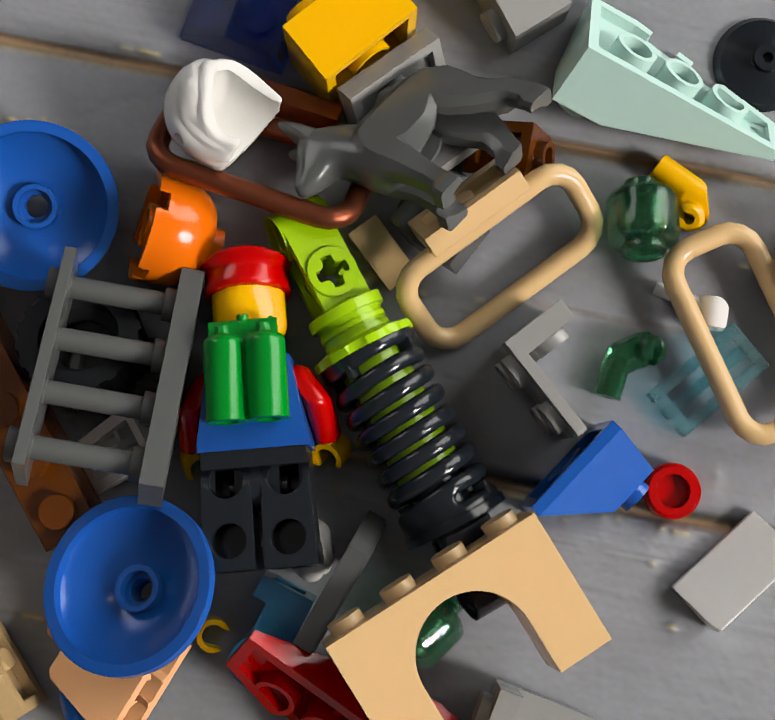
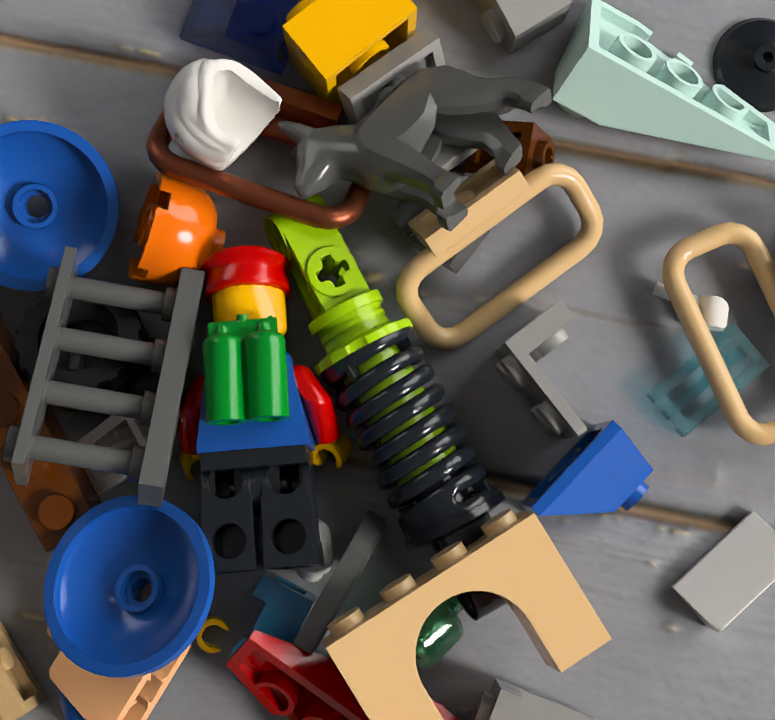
tan piece [348,214,409,292] -> none
clear green arm [594,331,666,401] -> none
clear green head [606,176,680,263] -> none
red tile [642,463,701,519] -> none
yellow arm [649,154,709,233] -> none

